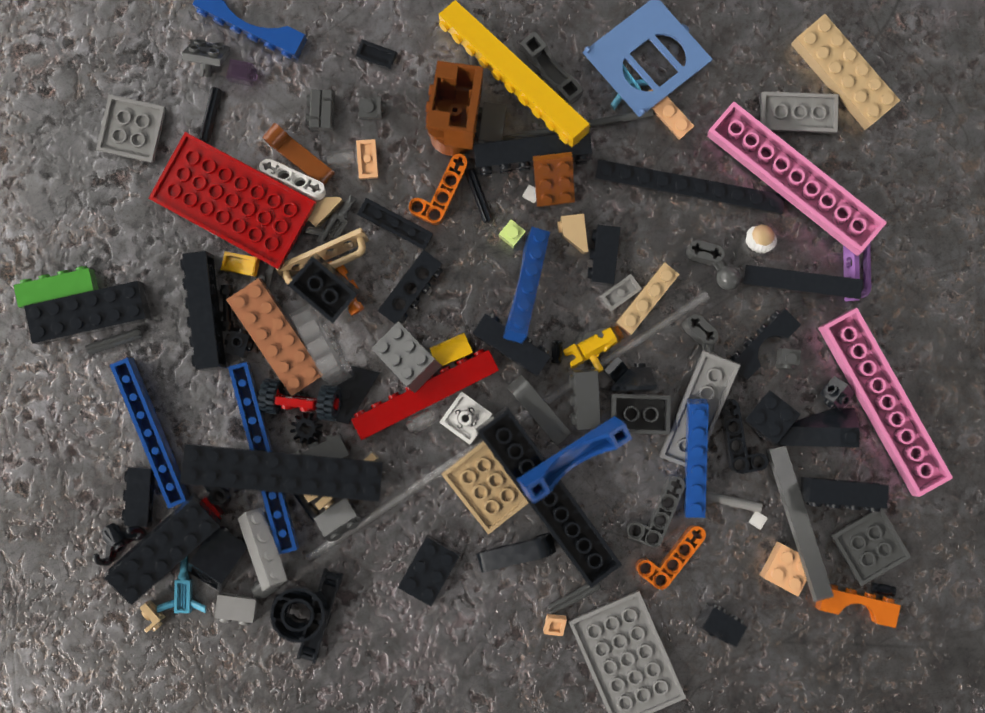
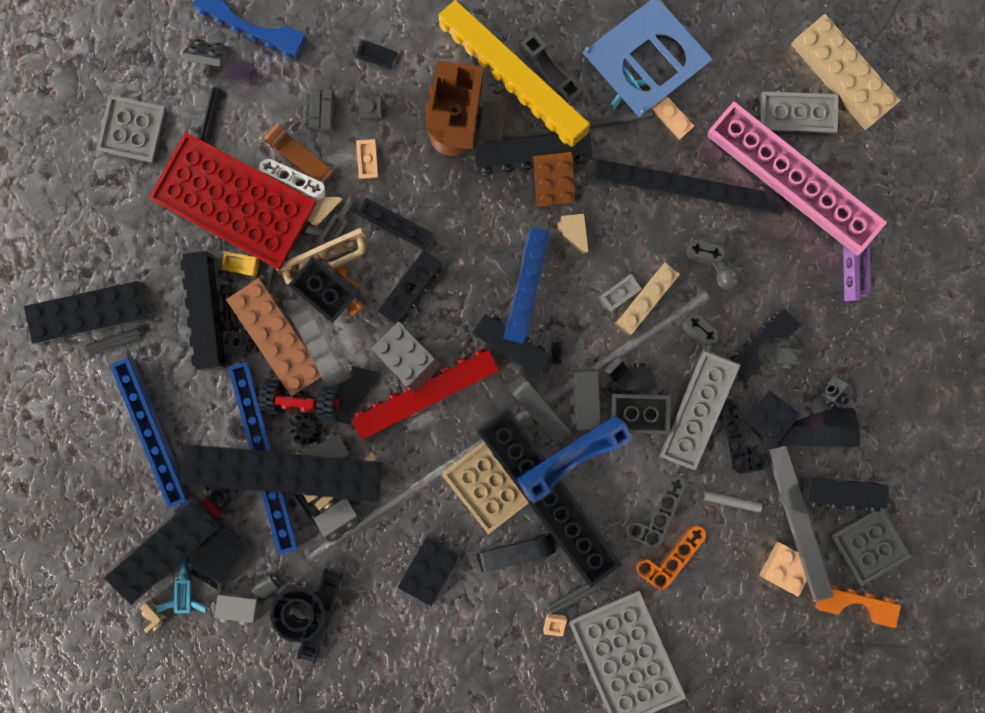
bright green brick [14,266,99,309] -> none
black piece [92,523,146,566] -> none
black brick [122,467,155,527] -> none
light grey brick [238,507,288,592] -> none
orange beam [409,154,468,225] -> none
yellow brick [429,333,473,368] -> none
white plate [439,391,492,445] -> none
black axle [465,168,493,223] -> none
yellowish green brick [499,219,526,249] -> none
white sticker [522,185,536,203] -> none
yellow piece [563,325,624,374] -> none
black brick [587,225,621,286] -> none
blue brick [684,399,709,518] -> none
black brick [695,603,748,648] -> none
black tile [743,265,863,299] -> none
hair [746,225,777,254] -> none
white sticker [749,512,768,530] -> none
bright pink brick [818,308,953,497] -> none
black piece [871,583,896,597] -> none

